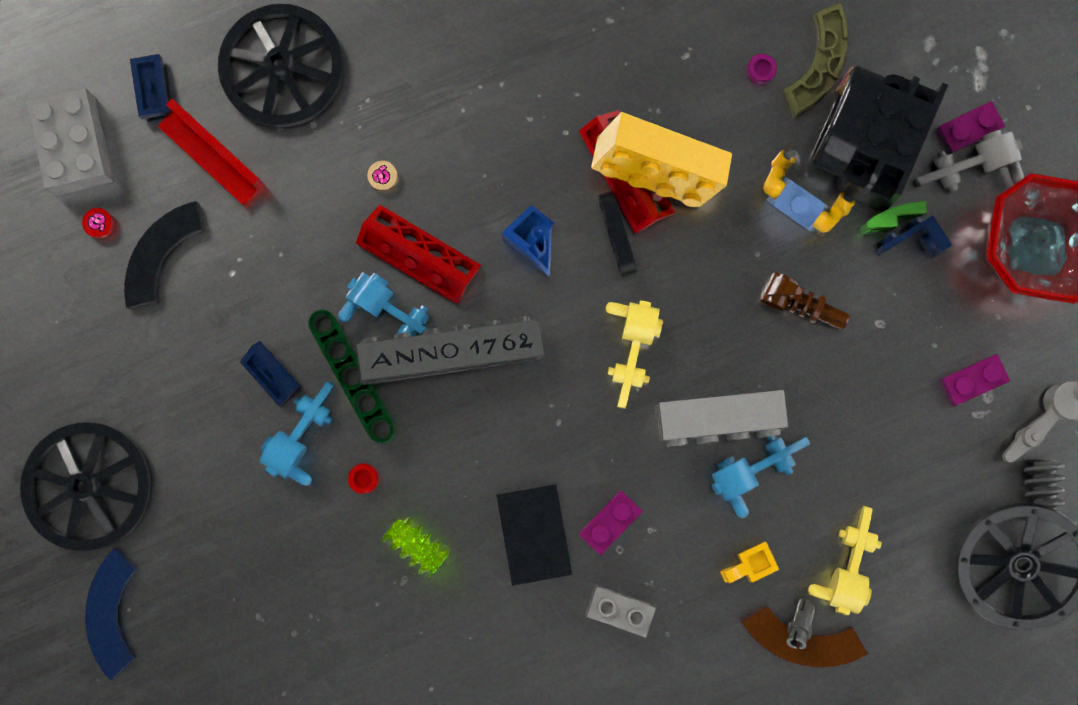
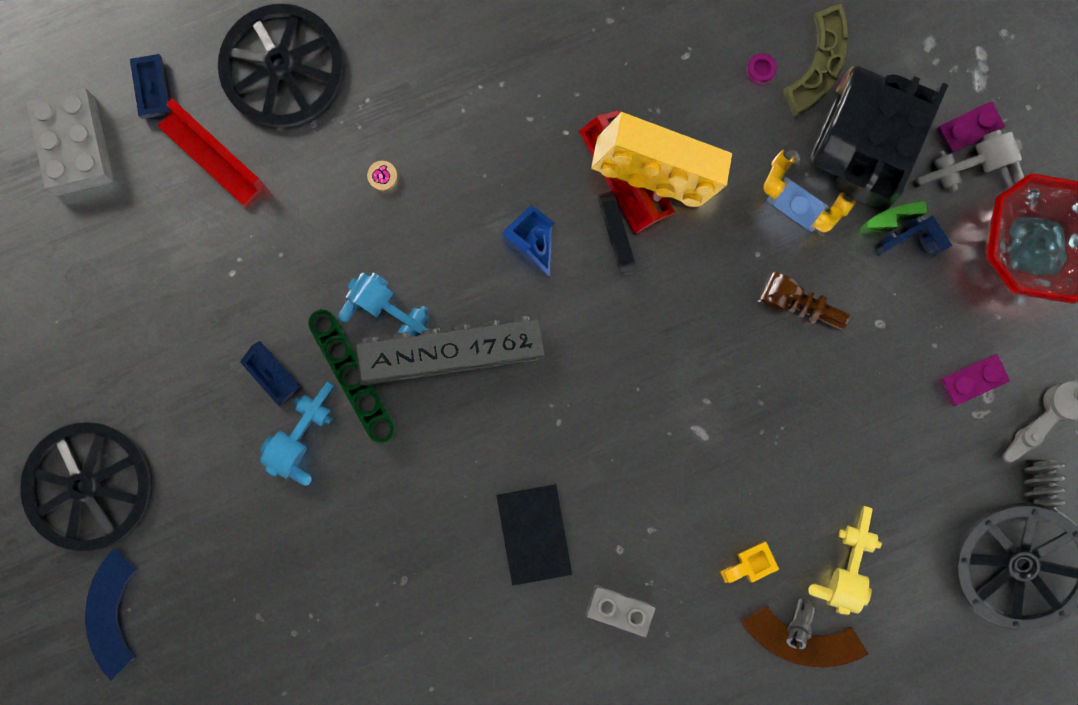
red tile [82,208,115,239] -> none
black tile [124,201,204,309] -> none
red tile [348,464,379,494] -> none
red fence [355,204,481,304] -> none
clear neon green piece [380,516,450,580] -> none
magenta plate [579,490,643,556] -> none
light yellow piece [605,300,663,409] -> none
light grey brick [654,390,788,447] -> none
dark azure piece [711,436,810,518] -> none

